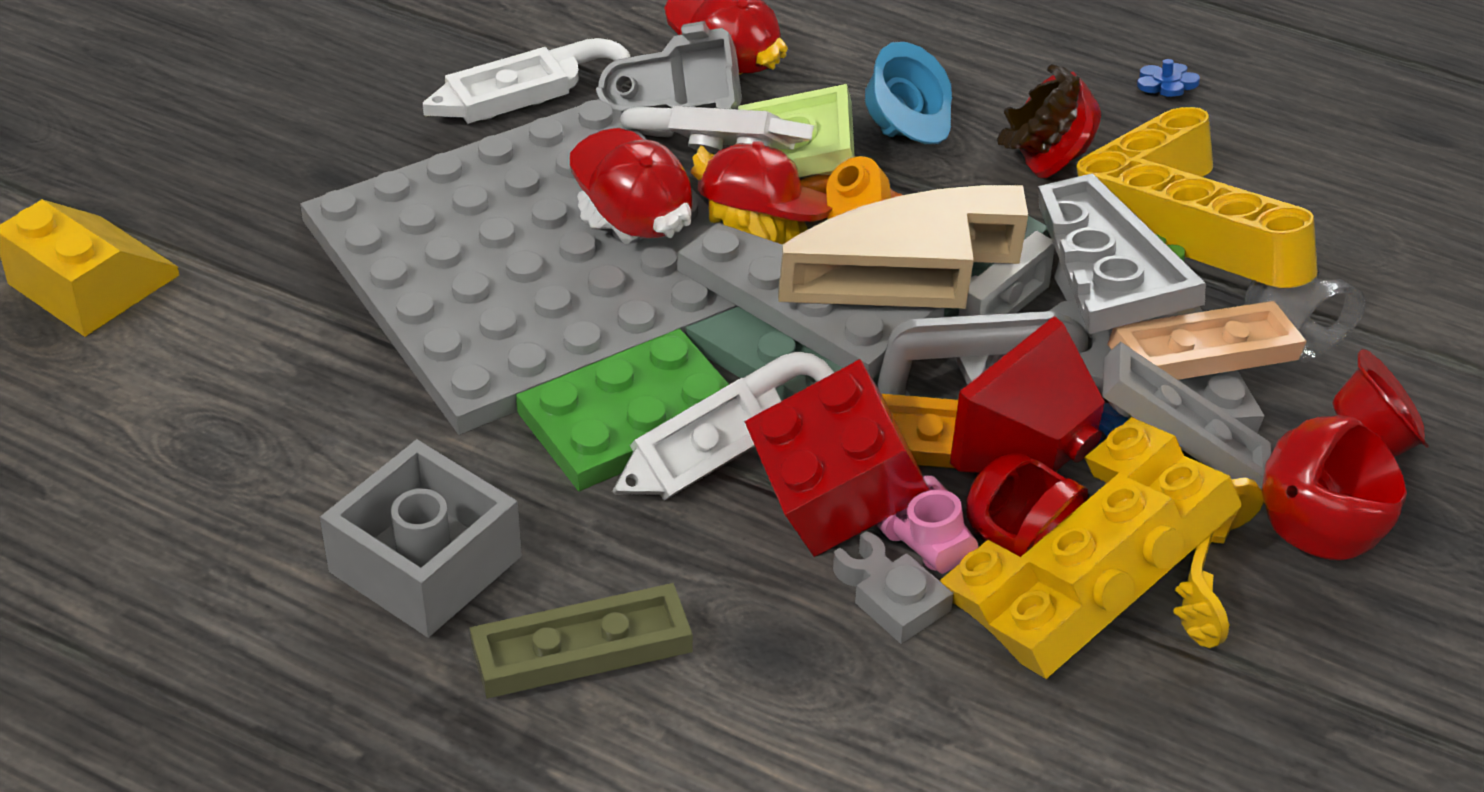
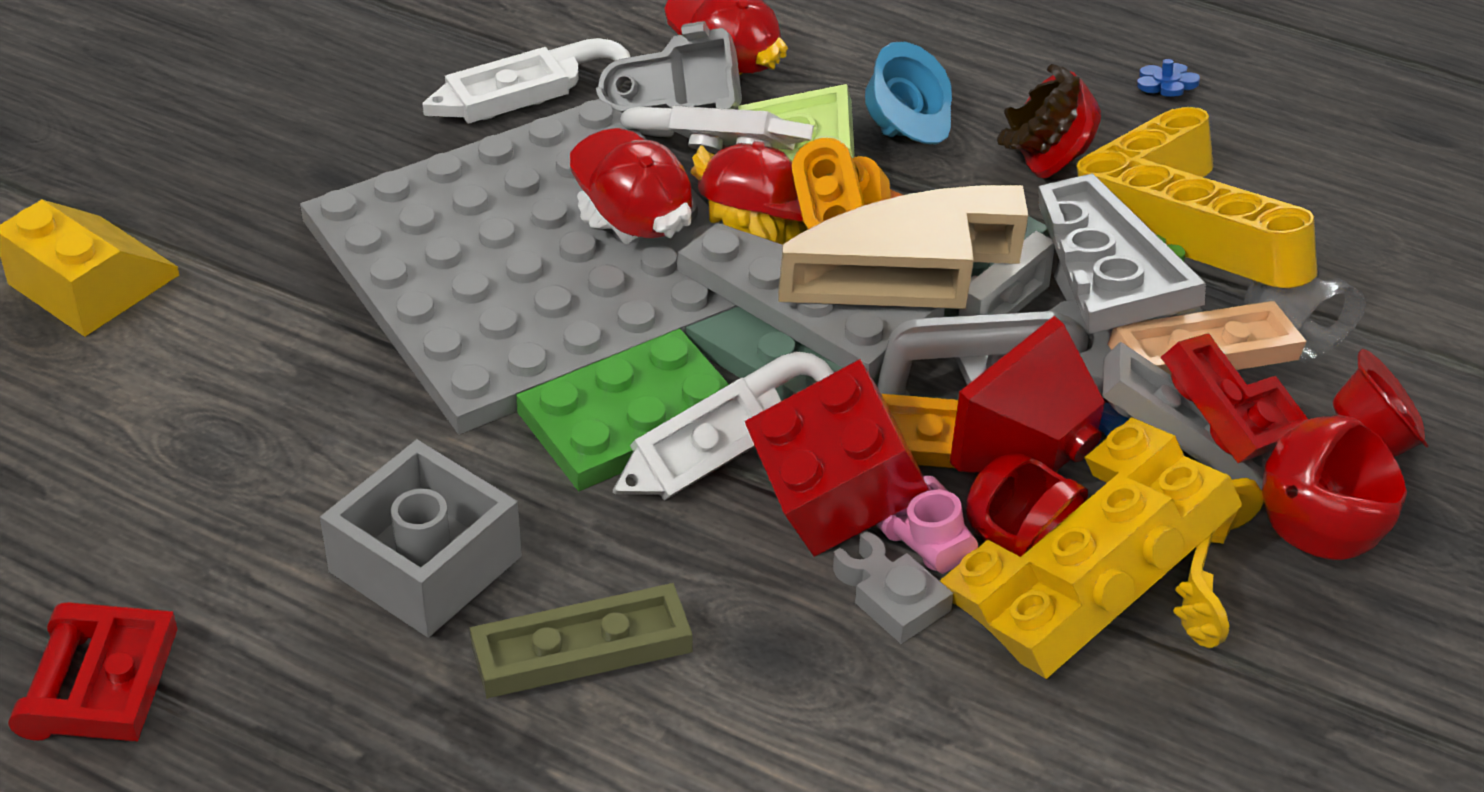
none -> red plate [8,602,178,742]
none -> light orange plate [792,138,865,229]
none -> red plate [1161,333,1309,464]

